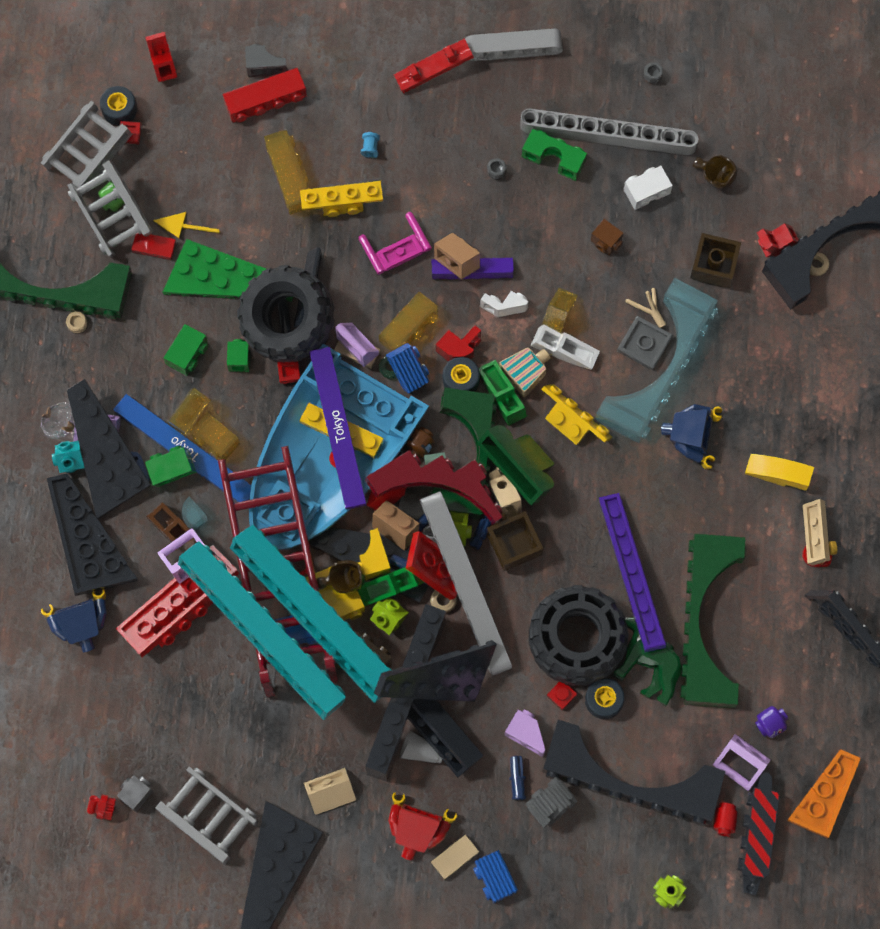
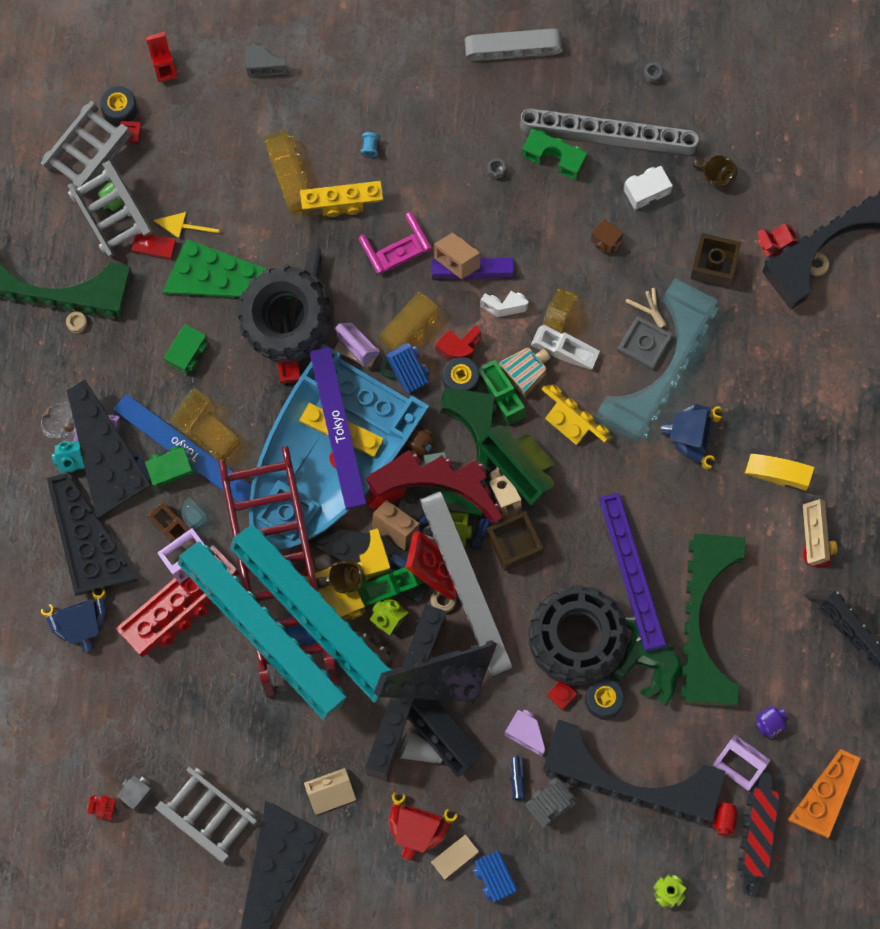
red brick [222,68,307,123] -> none
green brick [227,339,250,372] -> none
red hinge [394,38,474,94] -> none

